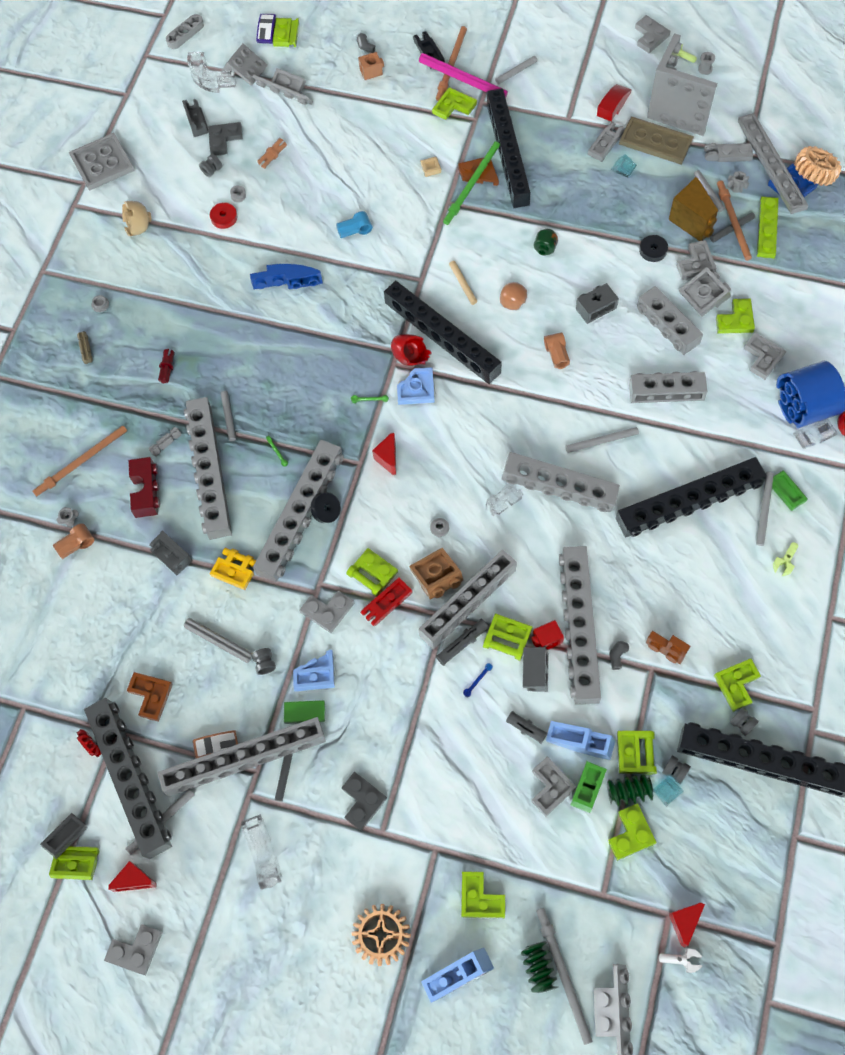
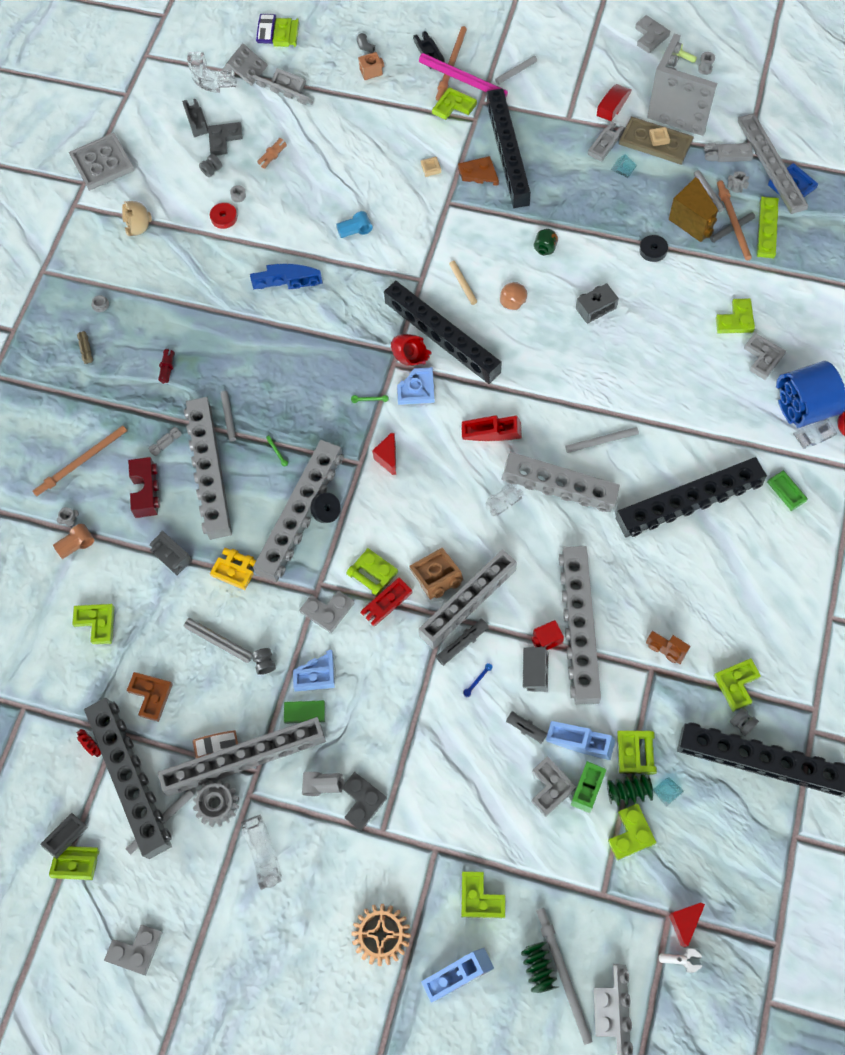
red slope [108,861,157,892] -> none
light grey beam [166,14,204,49] -> none
dark grey bar [275,754,293,802] -> none
light grey plate [430,518,449,537] -> none
bright green bar [443,141,500,225] -> none
lime plate [483,613,532,661] -> none
nougat piece [544,332,570,369] -> none
dark grey arm [609,641,629,670] -> none
light grey brick [629,371,708,403] -> none
light grey brick [637,286,703,355] -> none
dark grey wheel [662,755,691,784] -> none
light grey plate [676,240,717,279] -> none
light grey plate [679,267,731,317] -> none
light grey bar [756,472,774,546] -> none
yellowish green bar [773,542,798,576] -> none
light nougat gear [794,146,842,186] -> none
none -> lime plate [72,604,115,644]
none -> light grey gear [193,780,239,827]
none -> light grey piece [302,772,344,796]
none -> red slope [462,415,522,441]
none -> tan tile [649,127,670,146]

